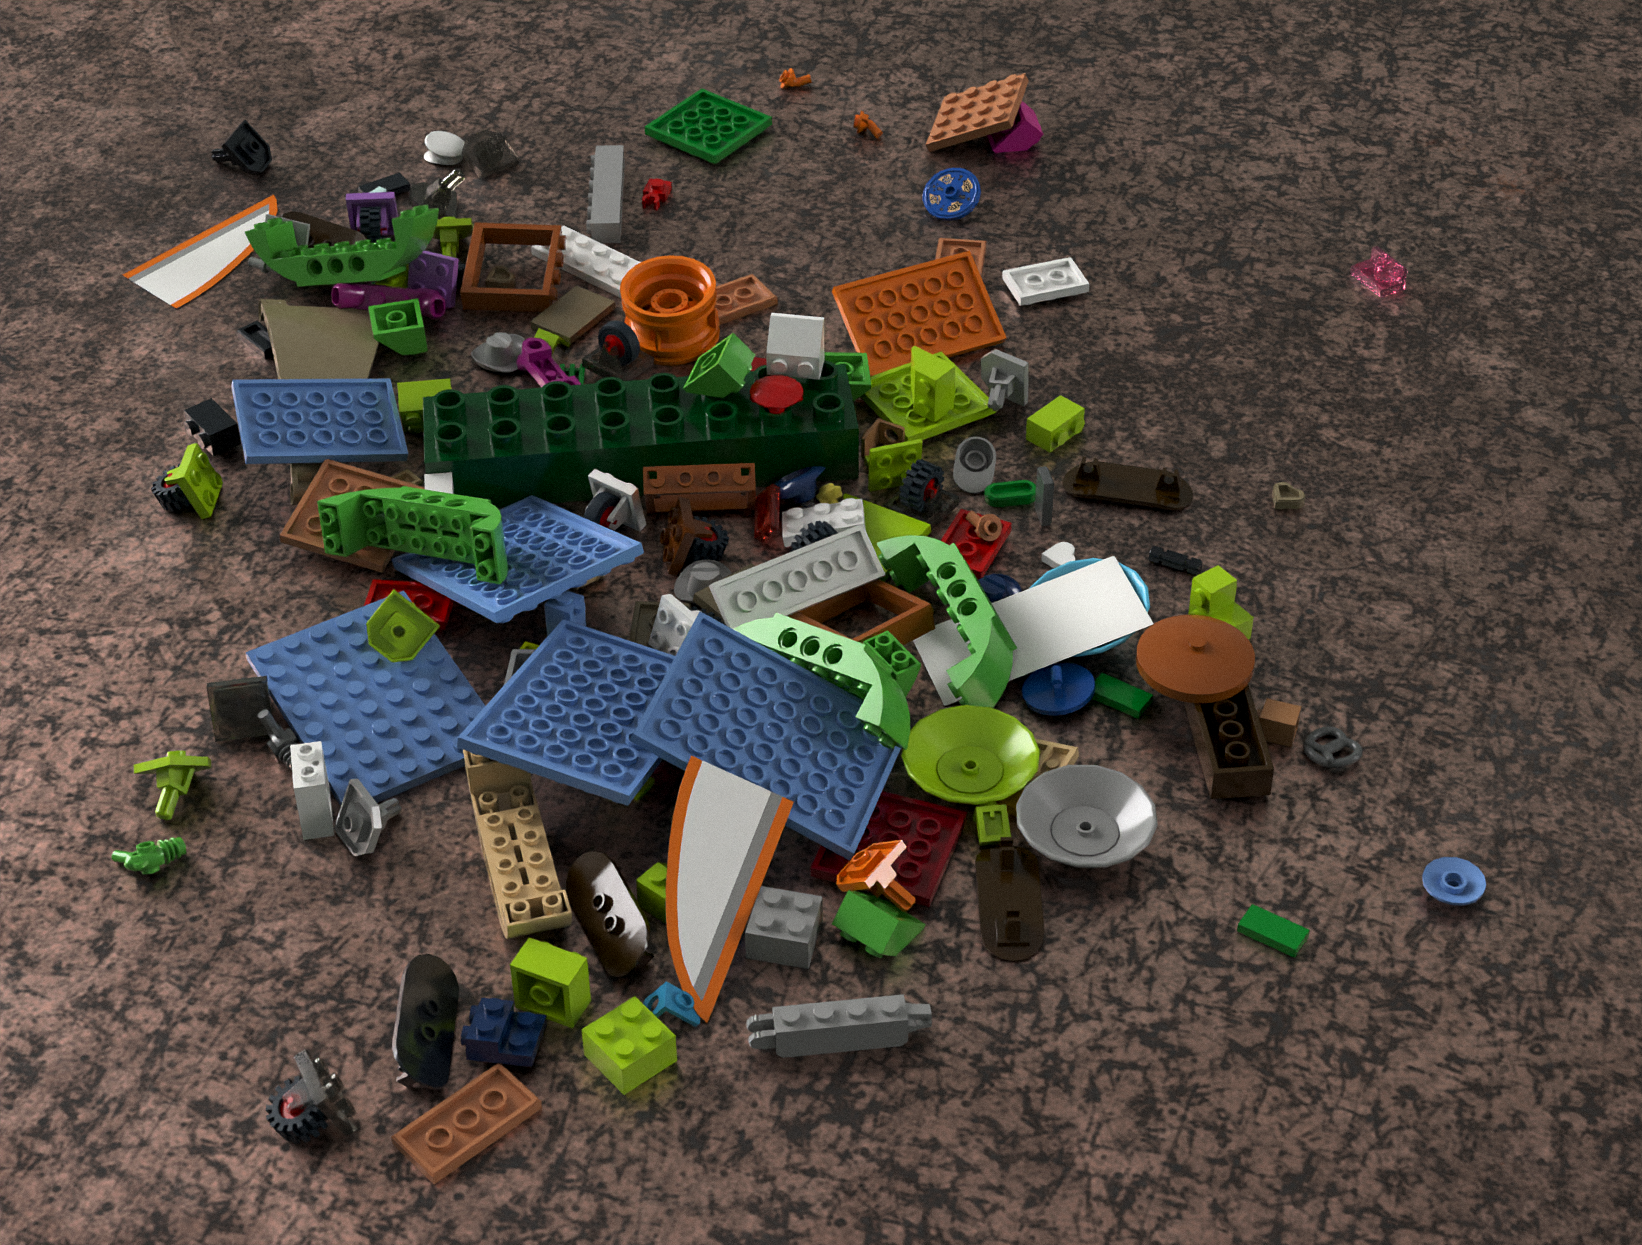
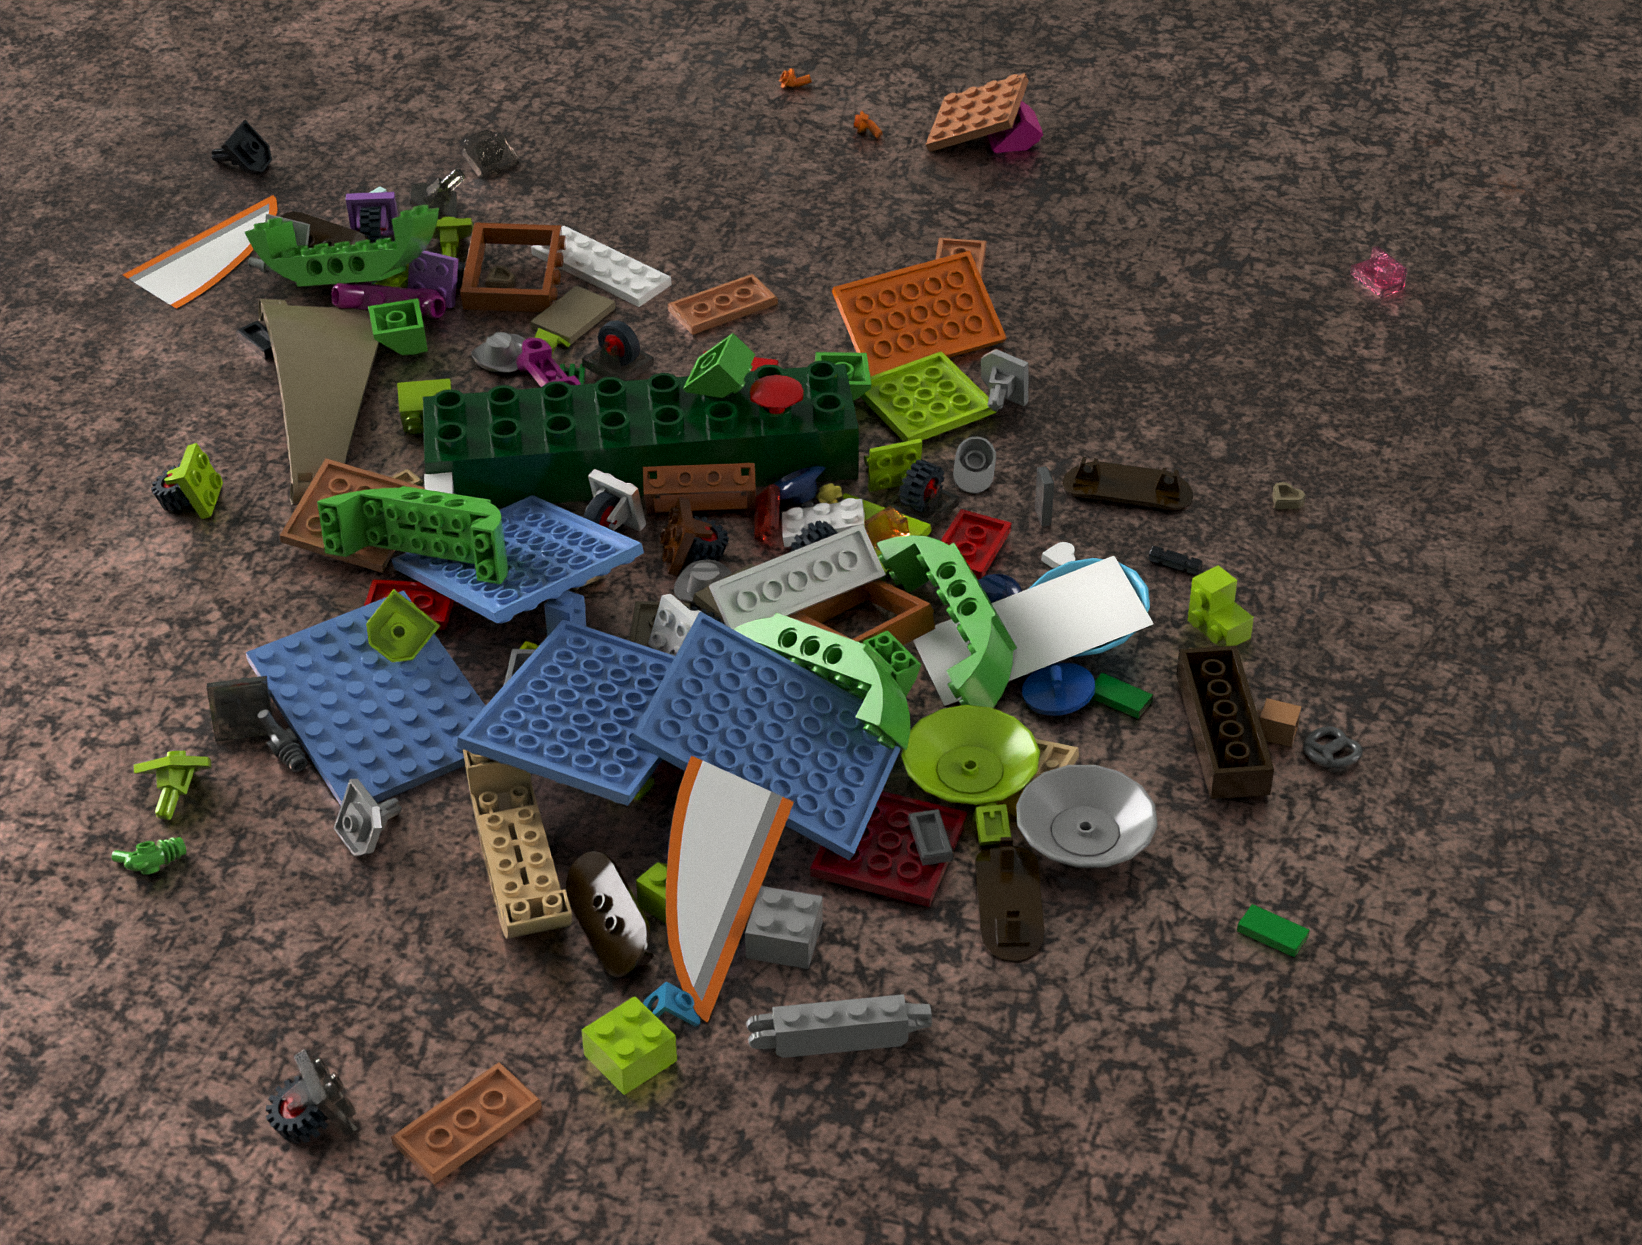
black brick [183,398,241,456] -> none
medium blue plate [231,378,408,464] -> none
white window [290,741,334,840] -> none
black tile [358,173,411,196] -> none
black piece [392,954,459,1089] -> none
white piece [424,131,467,165] -> none
dark blue plate [461,998,547,1067] -> none
lime brick [510,937,591,1028] -> none
light grey brick [586,145,625,243] -> none
orange wheel [620,255,720,366] -> none
red plate [642,178,672,210] -> none
green plate [644,89,772,164] -> none
white slope [766,313,825,380] -> none
bright green slope [832,890,926,958] -> none
orange piece [837,840,916,912] -> none
medium nougat bracket [861,418,905,458] -> none
lime slope [910,346,955,422] -> none
blue shield [923,168,981,221] -> none
nougat plate [966,511,1002,541] -> none
green tile [984,480,1036,507] -> none
white plate [1002,257,1089,306] -> none
lime brick [1026,395,1085,452] -> none
dark orange dish [1136,615,1255,703] -> none
medium blue dish [1422,857,1486,906] -> none
none -> clear orange panel [865,506,910,552]
none -> dark grey tile [908,809,953,866]

